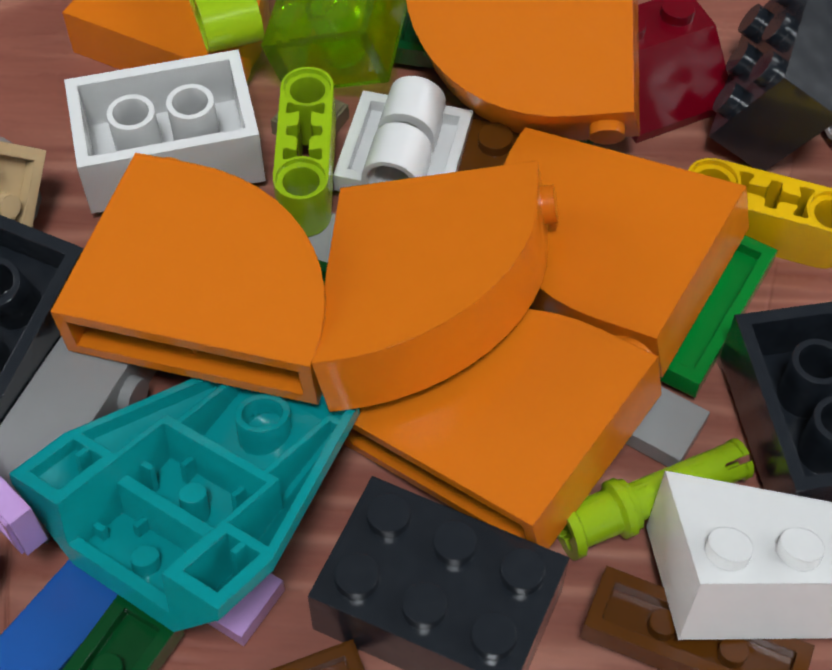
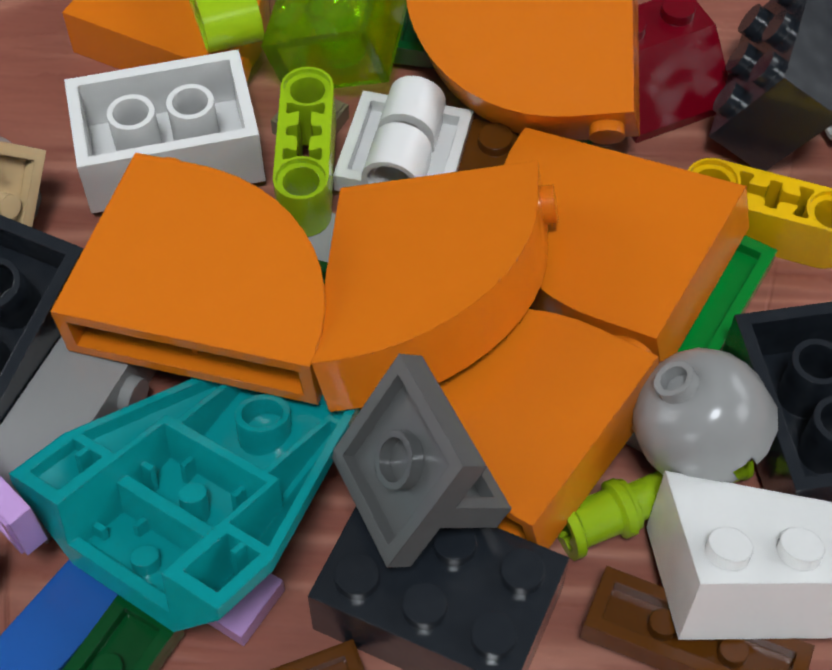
none -> dark grey bracket [332,353,512,568]
none -> light grey cylinder [632,347,778,483]

